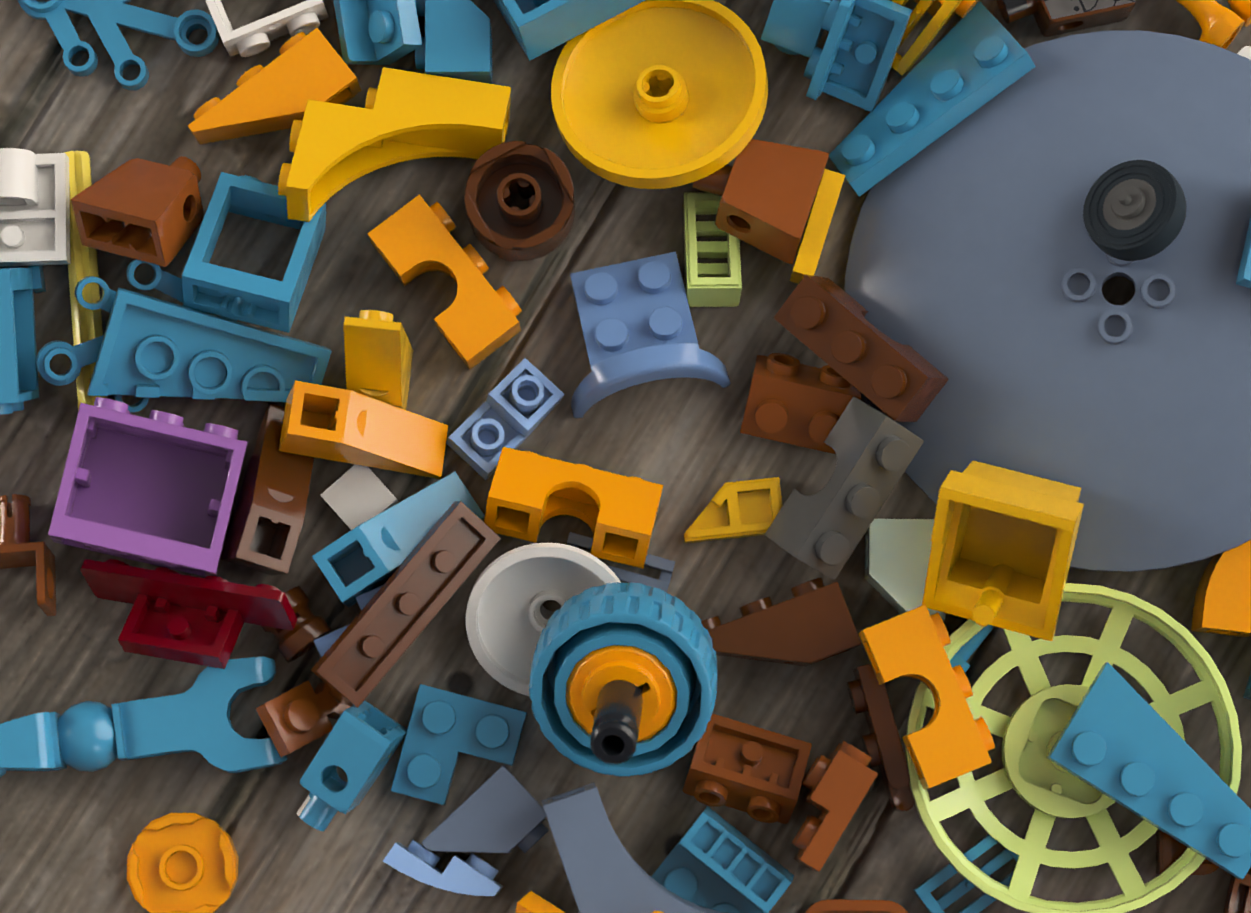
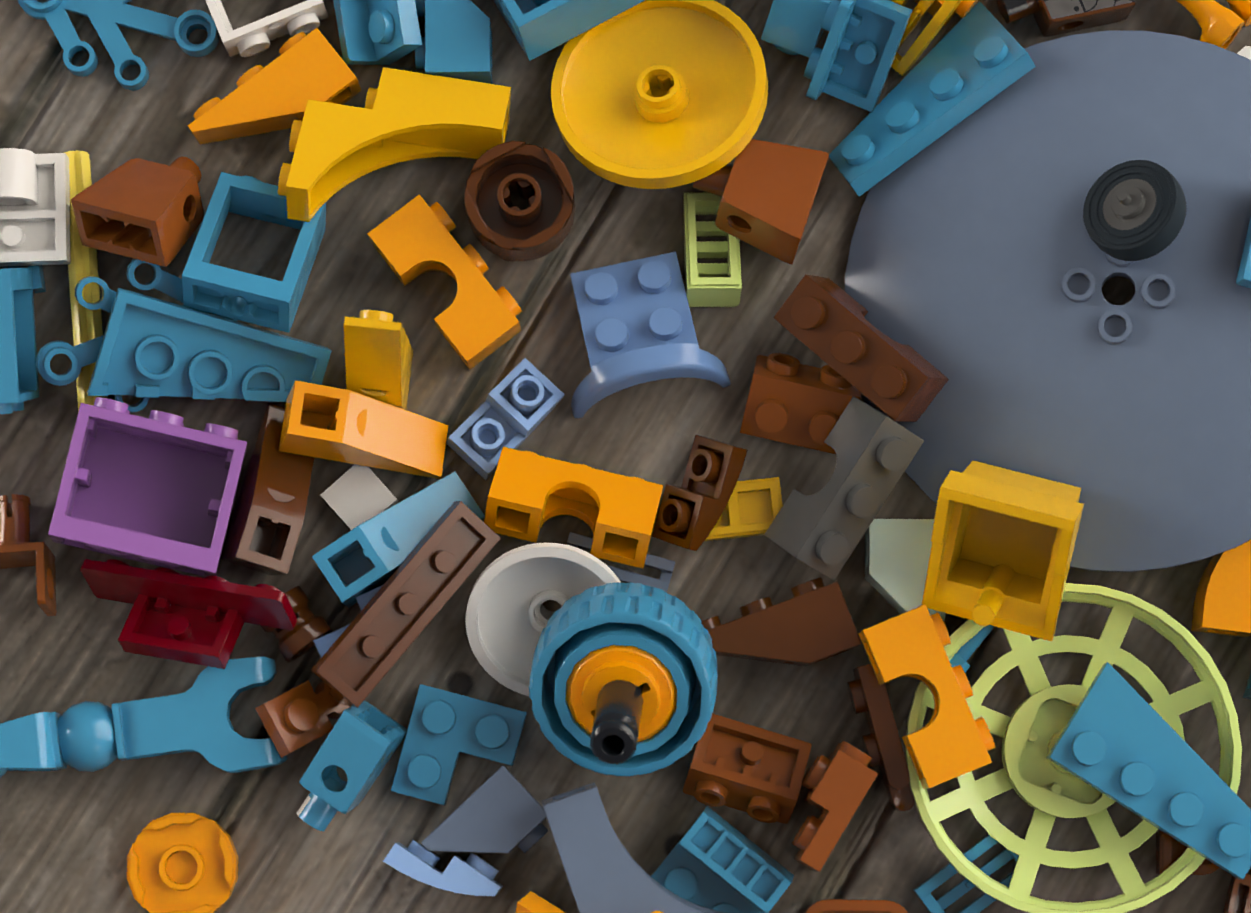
yellow tile [790,169,845,284] -> none
none -> reddish brown slope [652,435,748,551]

